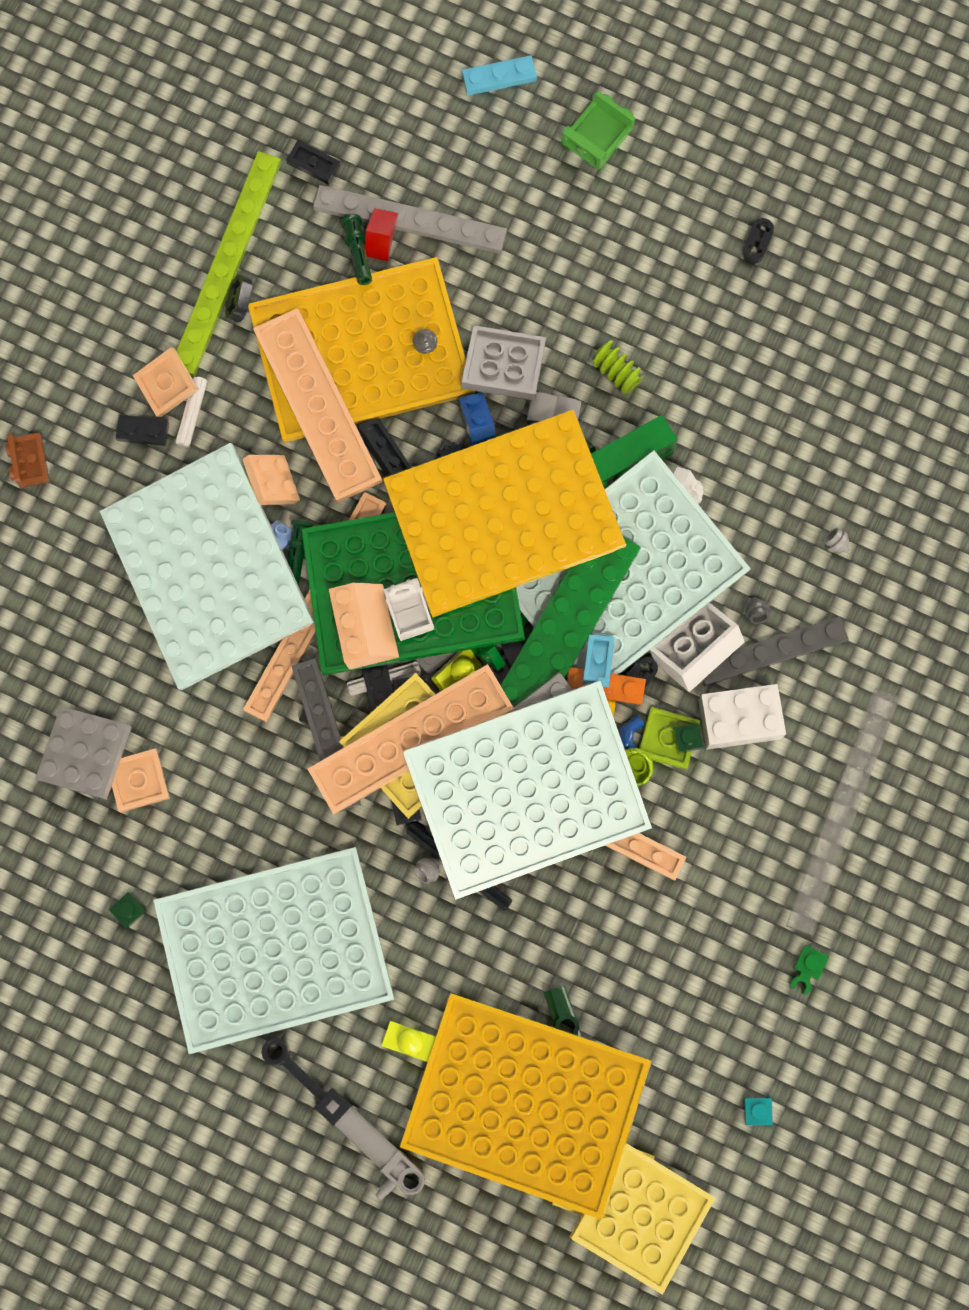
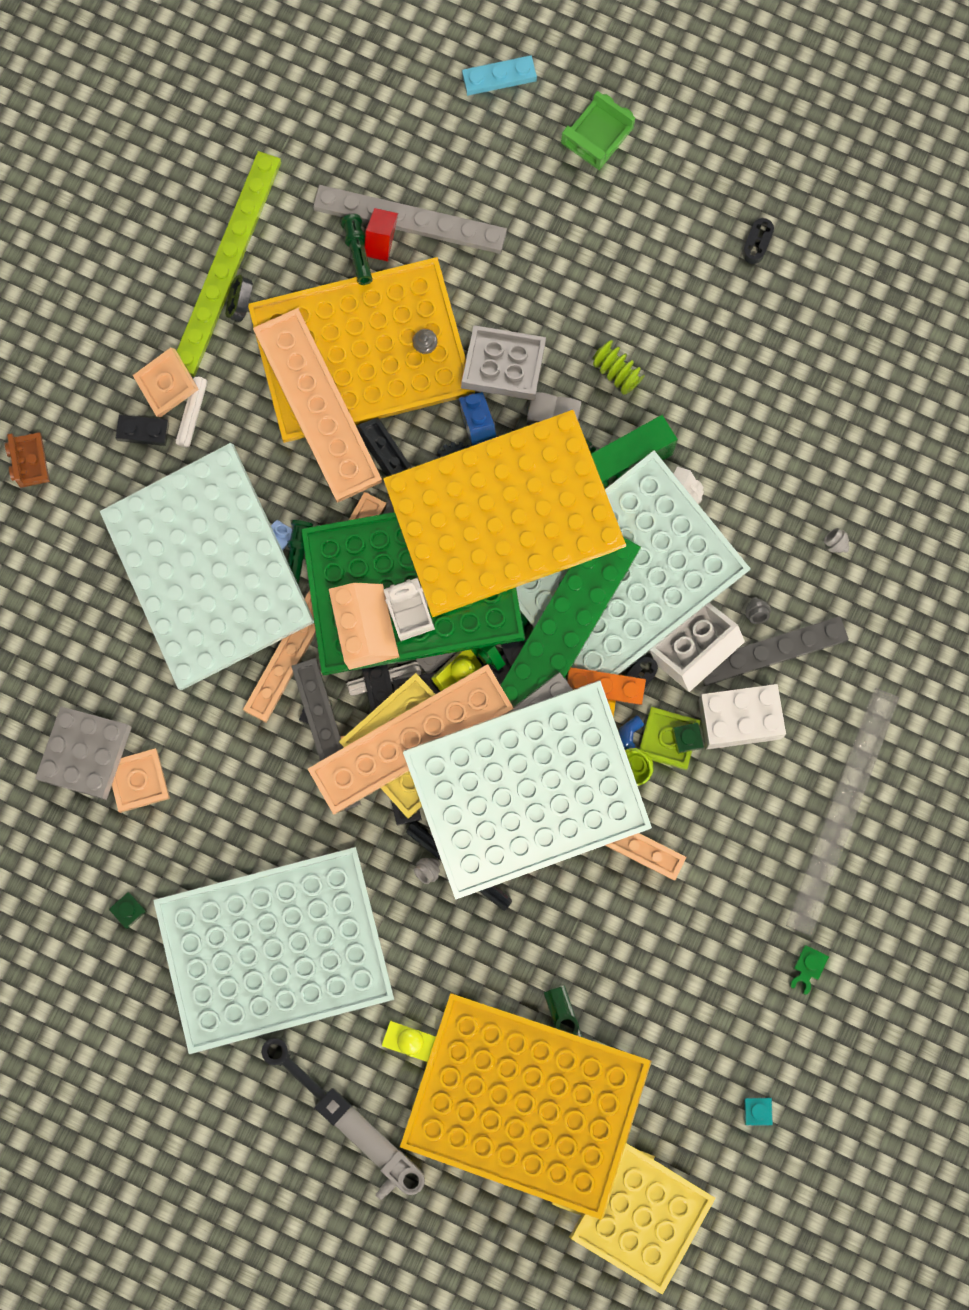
light nougat plate [242,455,300,505] -> none
black plate [286,140,341,185] -> none
medium azure plate [583,634,615,687] -> none

